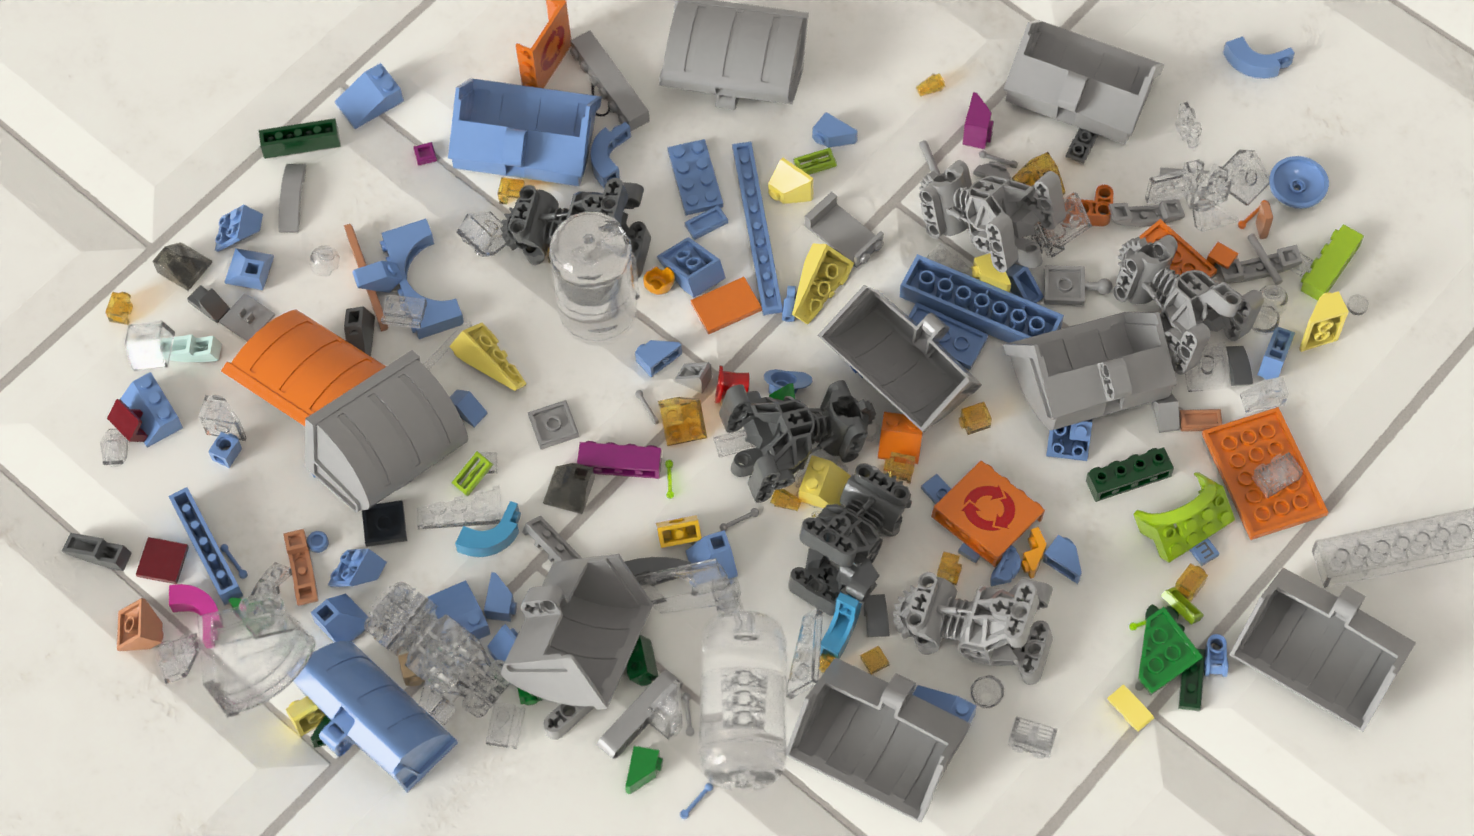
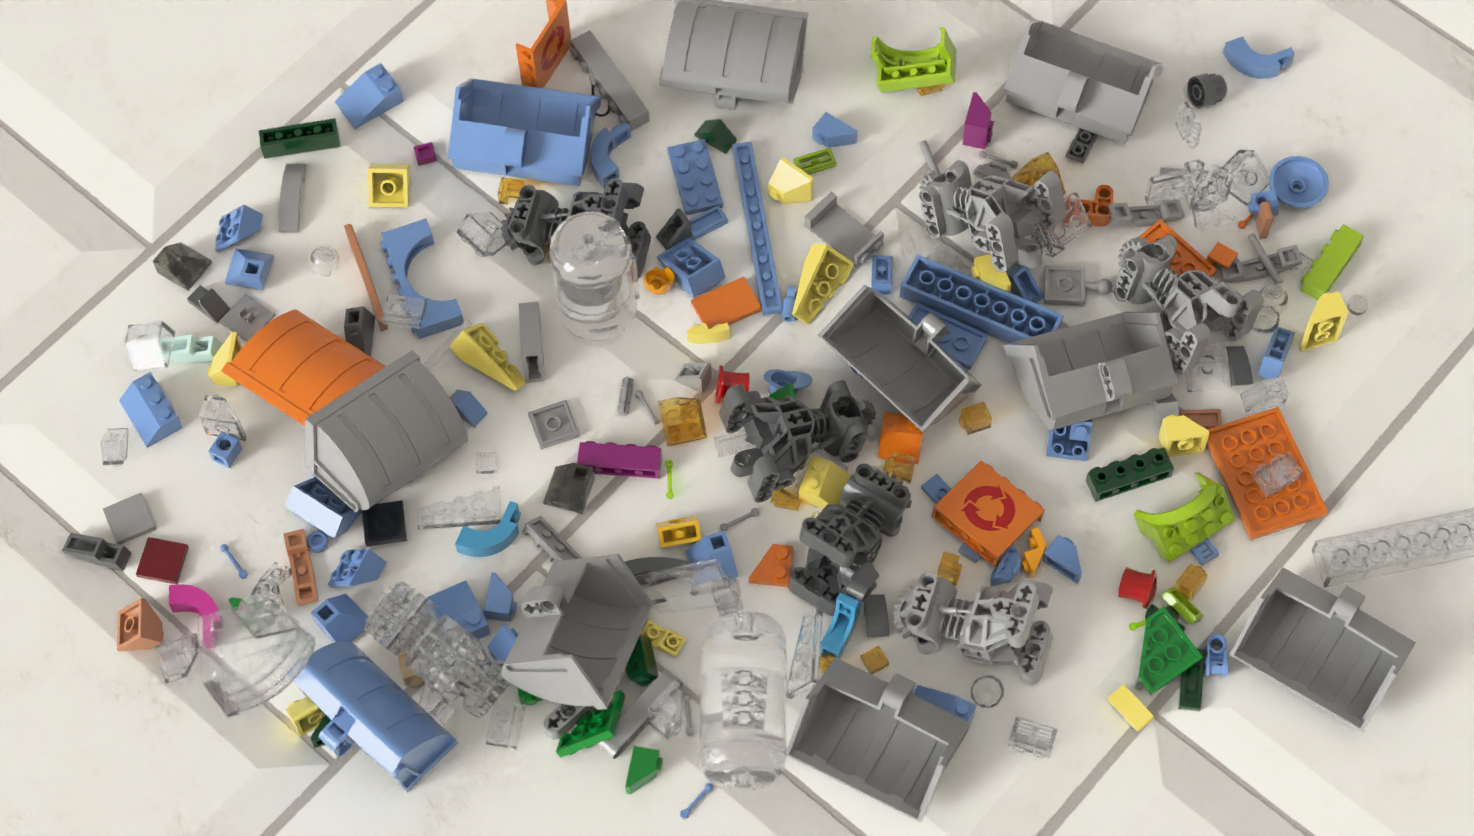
clear yellow brick [105,292,133,325] -> none
dark red panel [107,399,148,442] -> none
medium blue brick [168,487,243,605] -> none
medium blue slope [352,261,402,293] -> none
lime tile [451,451,494,496] -> none
medium blue slope [635,340,682,377] -> none
none -> light grey tile [103,493,156,545]
none -> light yellow slope [208,332,242,386]
none -> slope [285,477,362,538]
none -> light yellow slope [368,163,411,207]
none -> light grey slope [519,301,546,382]
none -> green plate [556,690,625,758]
none -> light grey axle [617,377,634,415]
none -> light yellow slope [640,620,686,657]
none -> dark grey slope [656,208,692,250]
none -> light yellow slope [687,323,731,344]
none -> dark green slope [694,119,737,154]
none -> orange wing [749,544,793,587]
none -> lime piece [870,27,956,93]
none -> medium blue slope [871,256,892,294]
none -> red piece [1118,567,1157,609]
none -> light yellow slope [1158,415,1209,457]
none -> dark grey piece [1187,73,1227,109]
none -> medium blue brick [1248,189,1279,220]

